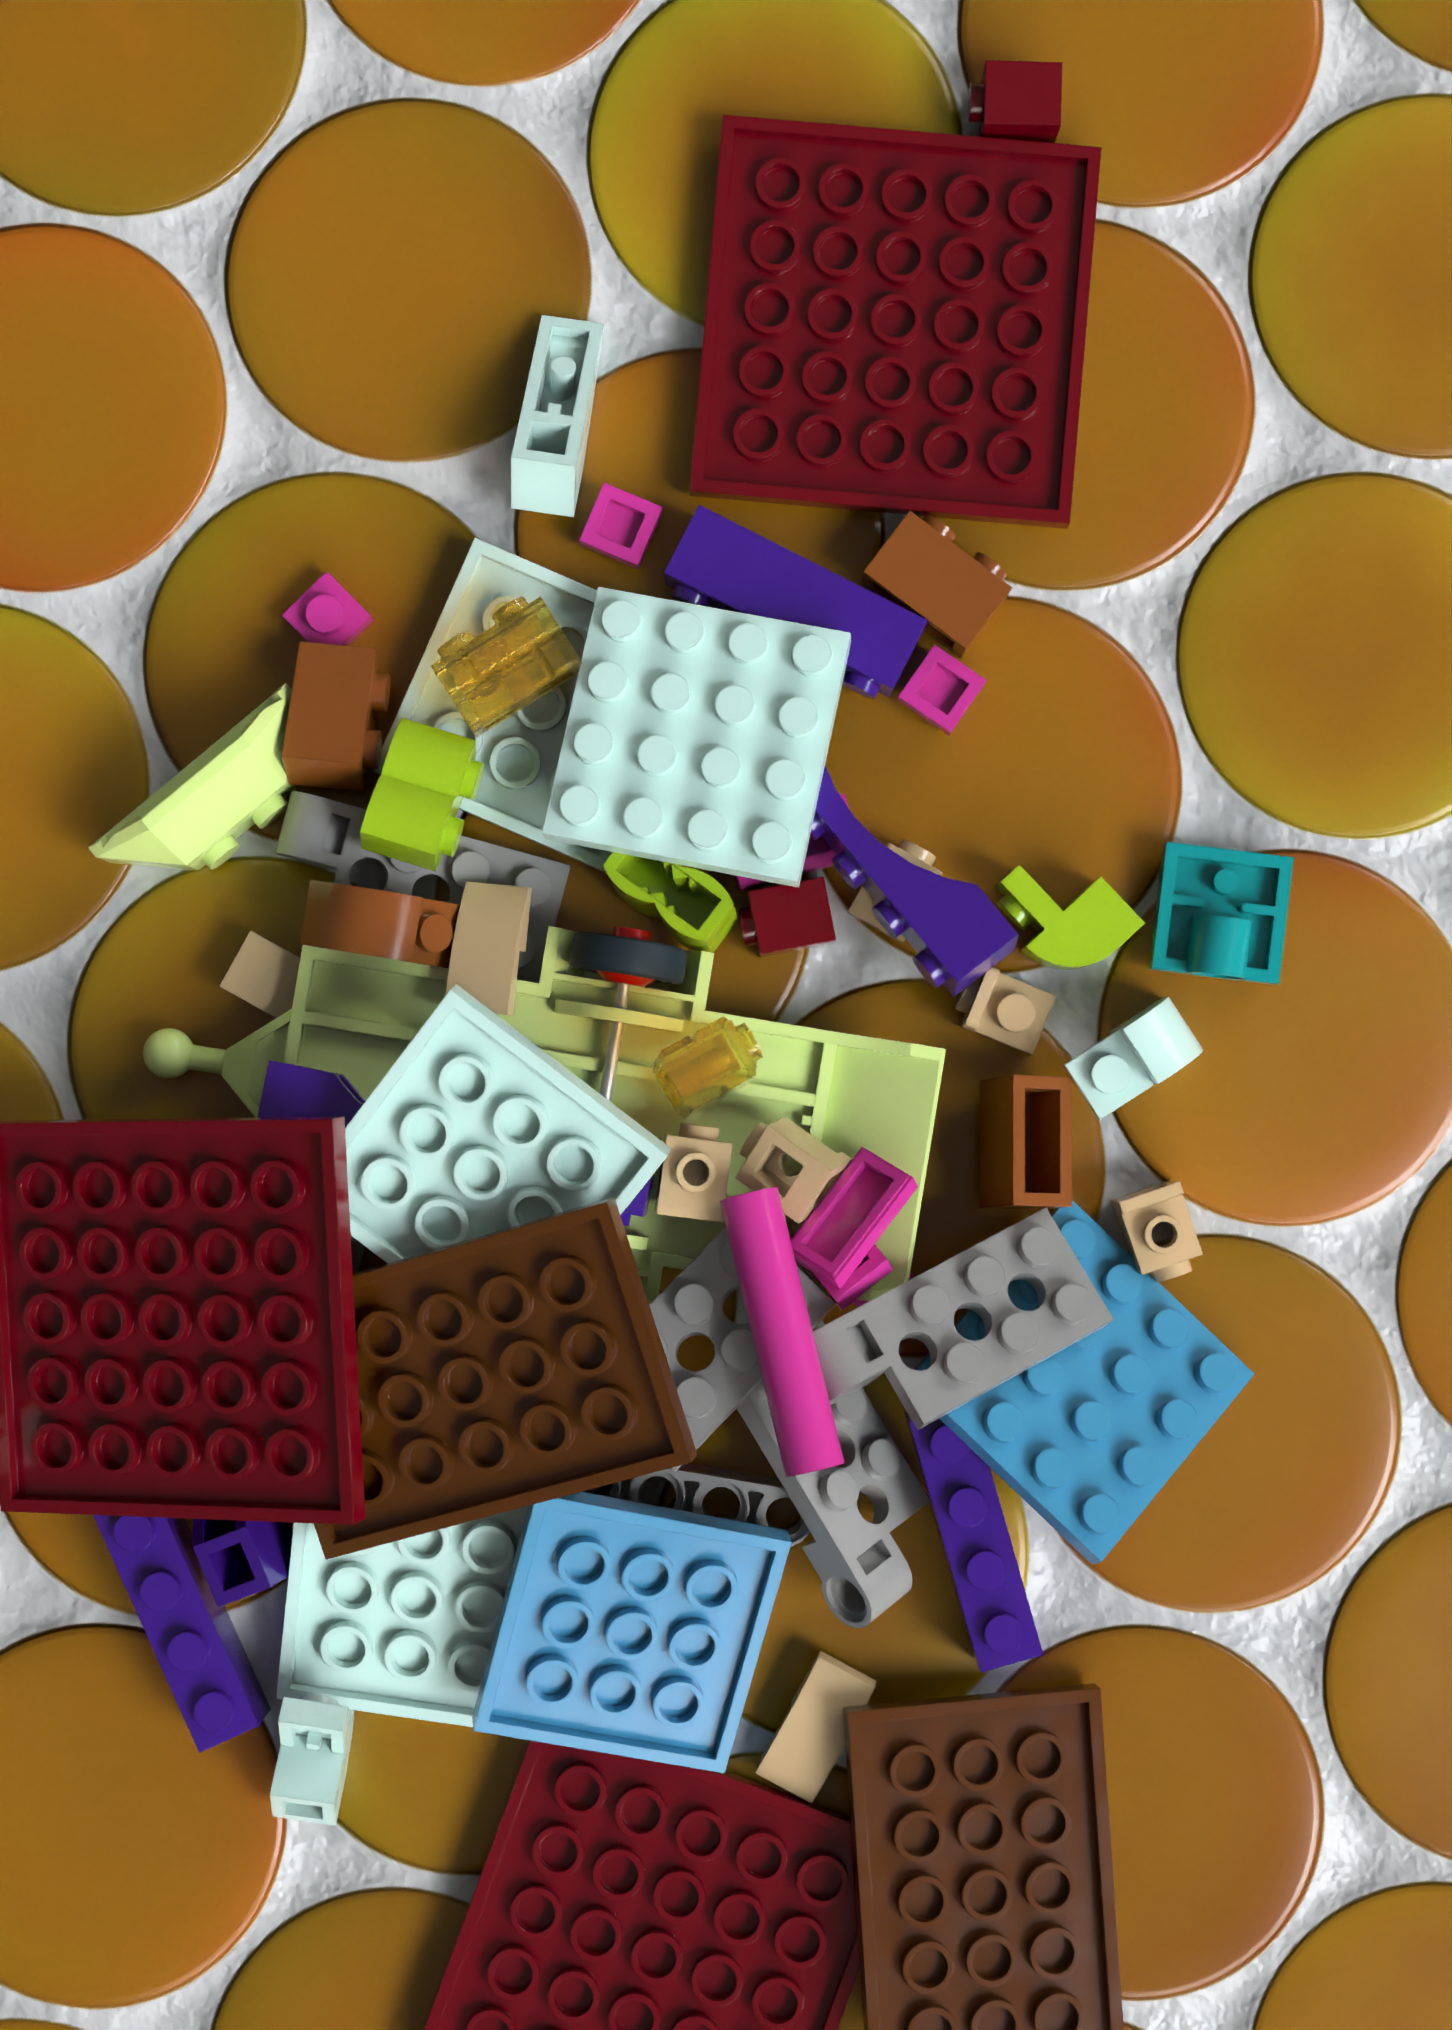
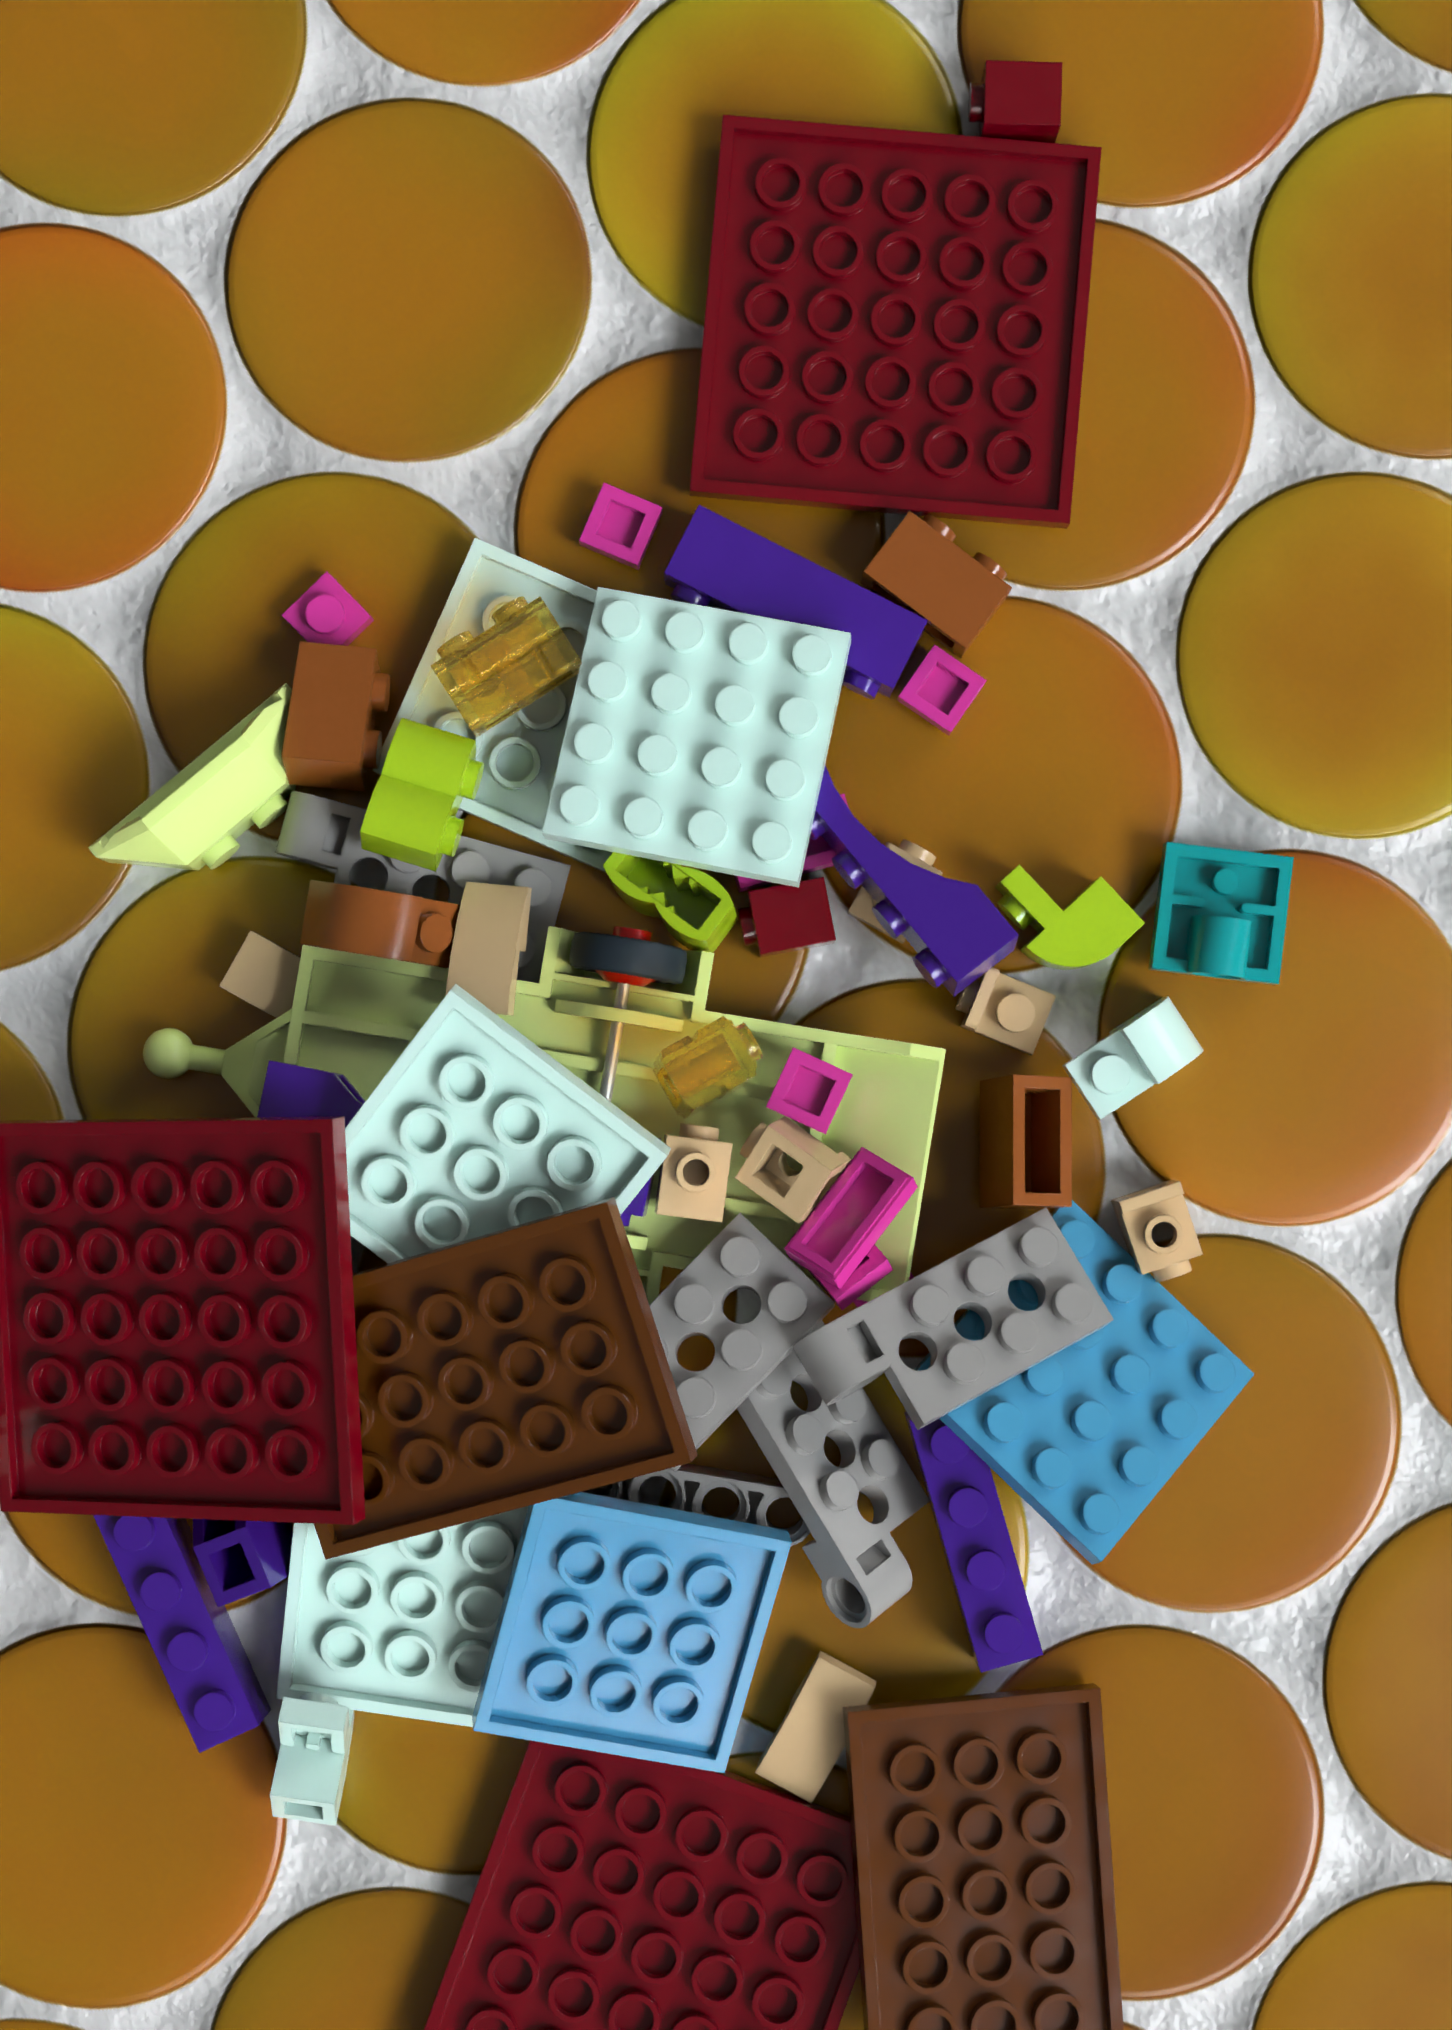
light aqua slope [511,315,604,517] -> none
dark pink piece [719,1187,845,1477] -> none
none -> dark pink plate [766,1047,853,1134]

